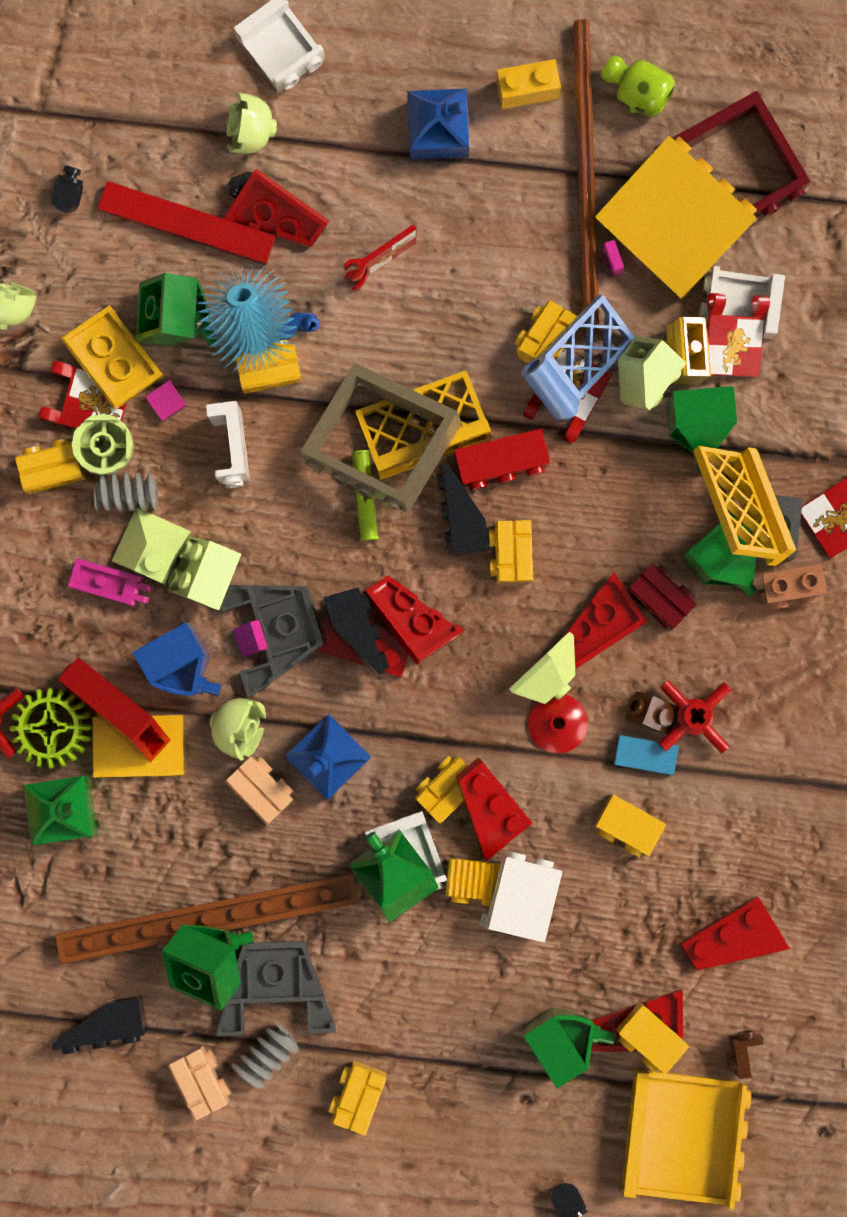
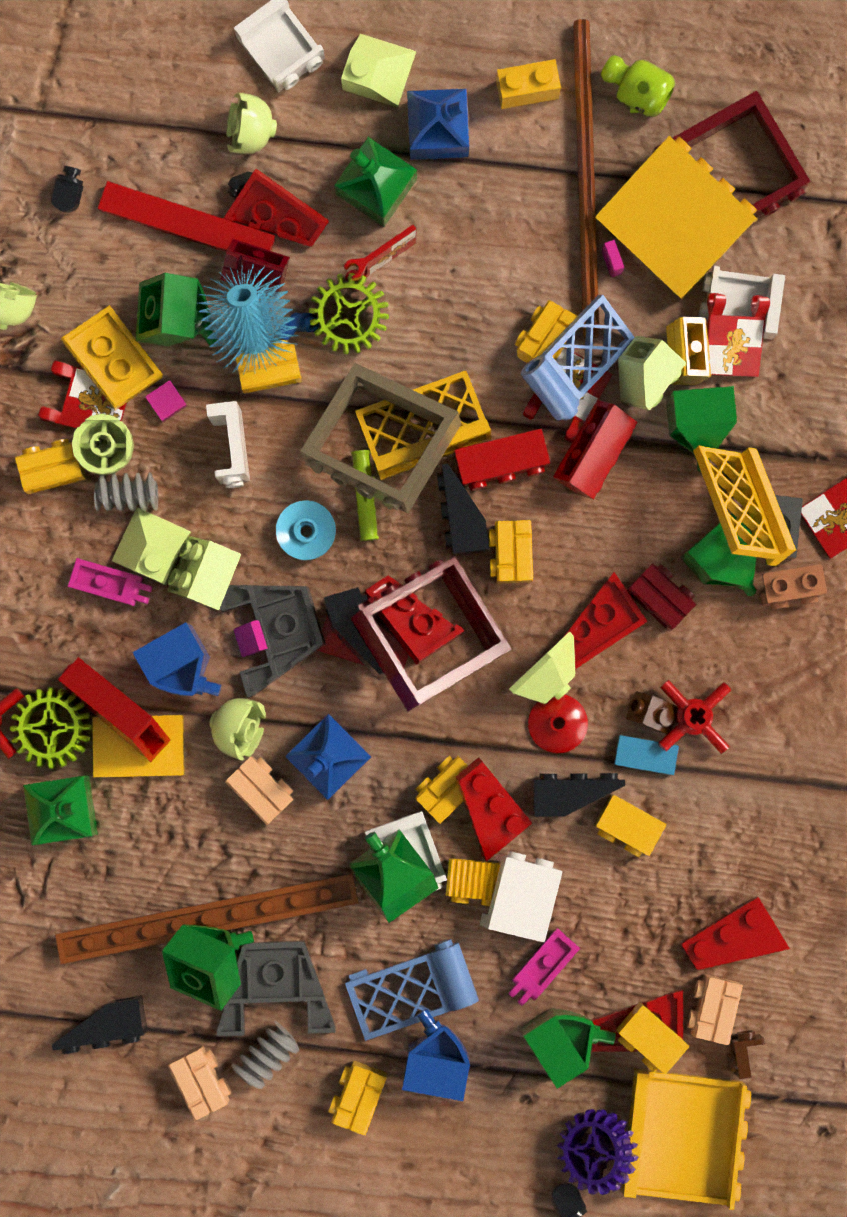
none -> dark red brick [220,239,290,298]
none -> medium azure dish [276,500,336,560]
none -> lime gear [309,273,390,354]
none -> green piece [334,137,417,227]
none -> yellowish green slope [341,34,416,108]
none -> medium blue piece [345,939,479,1041]
none -> dark red window [351,557,512,712]
none -> blue piece [402,1009,470,1101]
none -> dark pink hinge [508,927,580,1006]
none -> black slope [533,773,625,817]
none -> red brick [553,400,638,500]
none -> dark purple gear [557,1109,639,1195]
none -> light nougat brick [687,974,743,1045]

